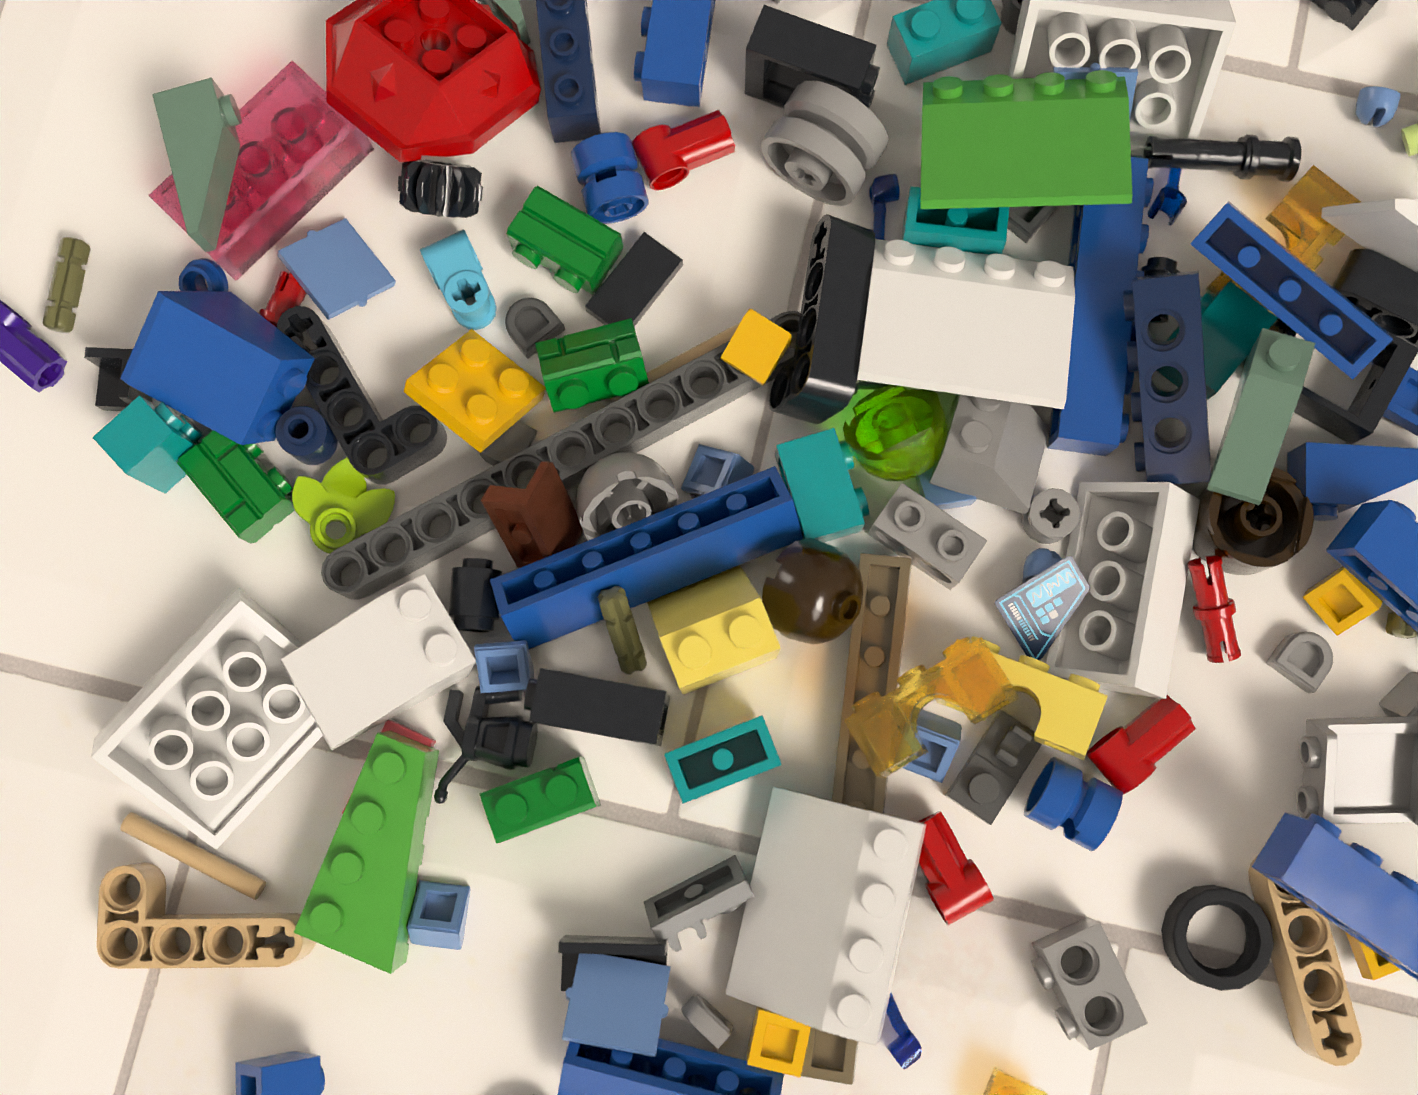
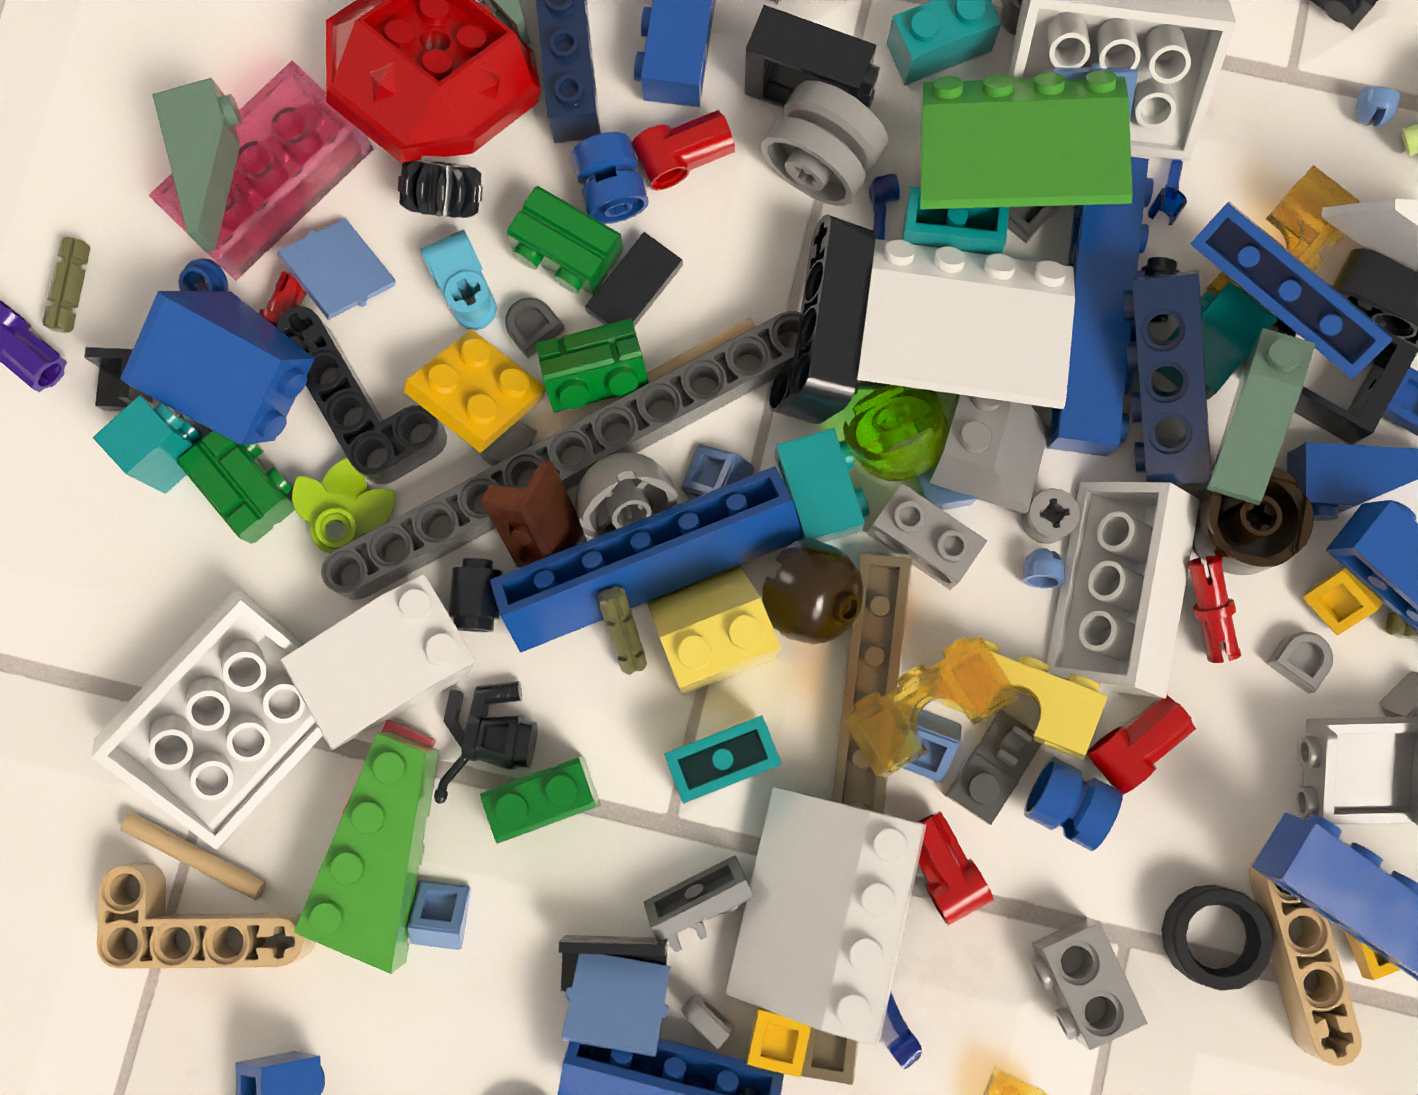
dark blue brick [276,406,338,465] -> none
medium blue slope [474,640,534,693] -> none
black window [524,668,670,747] -> none
yellow slope [721,309,792,386] -> none
sticker [995,556,1090,661] -> none
black pin [1143,134,1302,182] -> none

